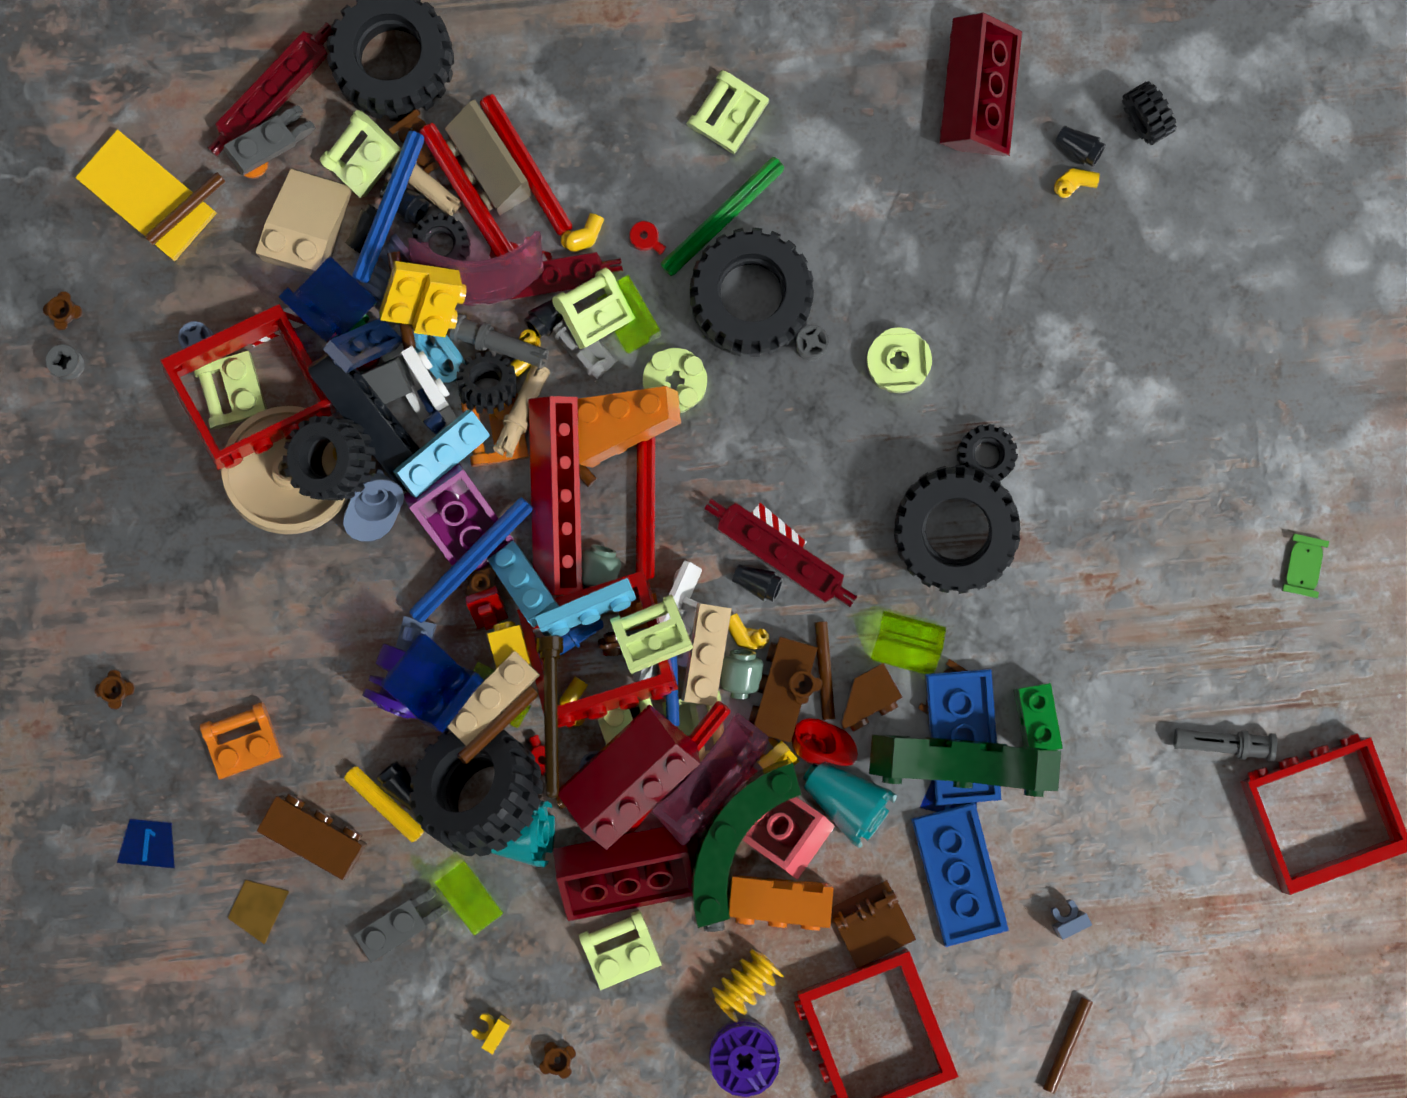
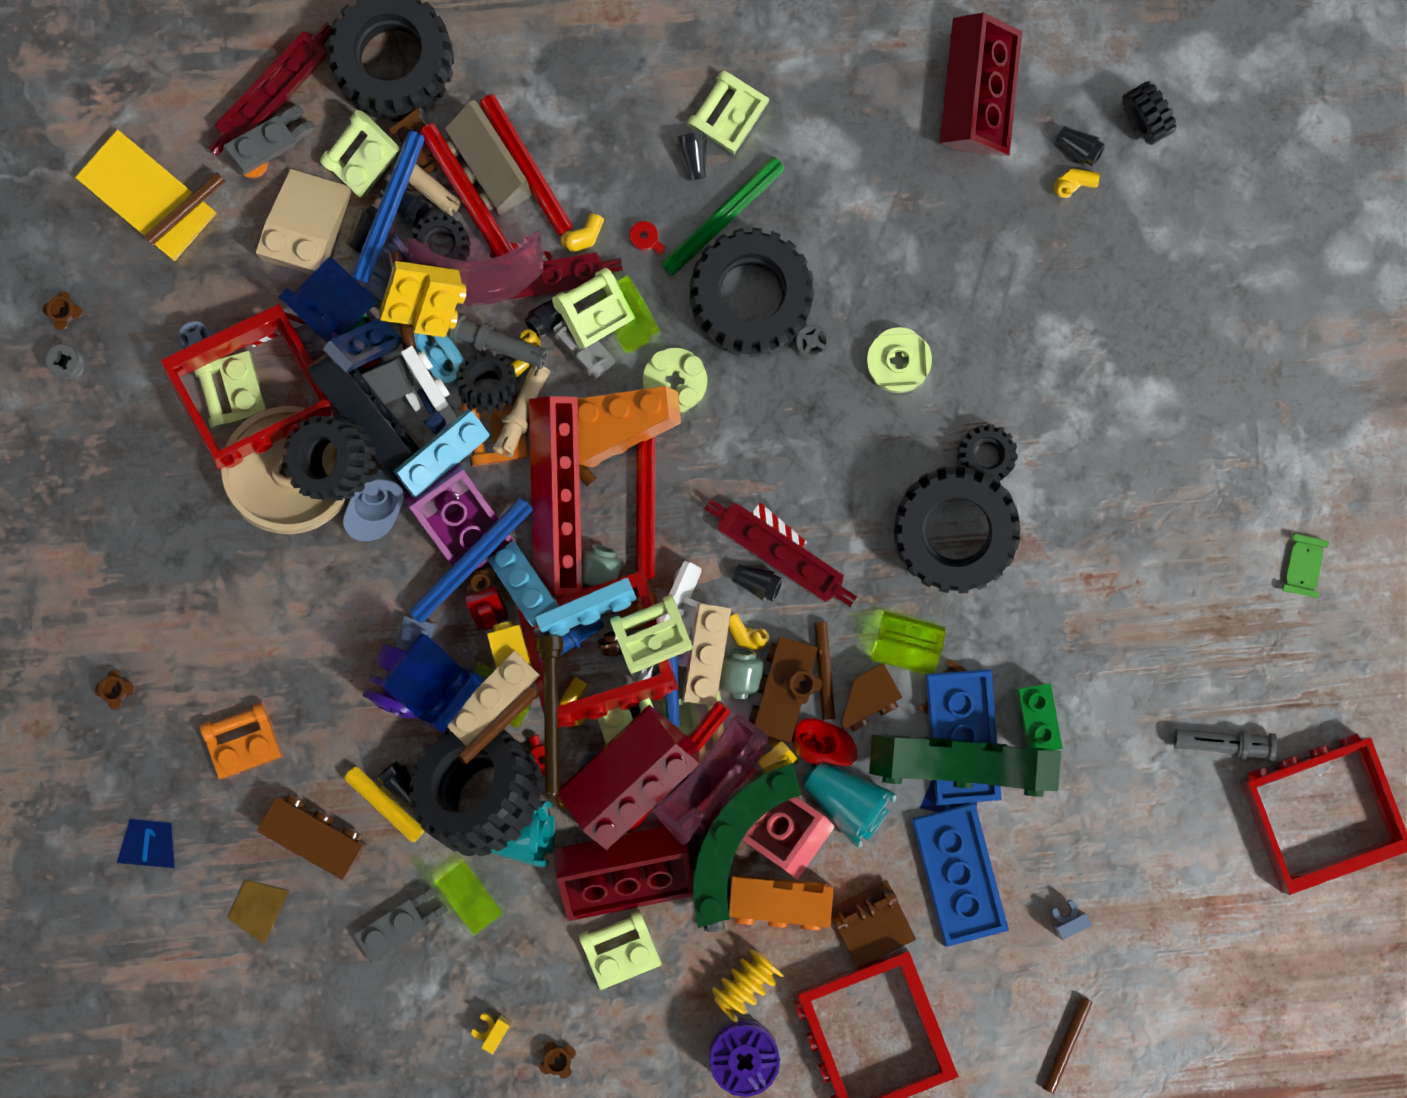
none -> black cone [676,132,707,181]

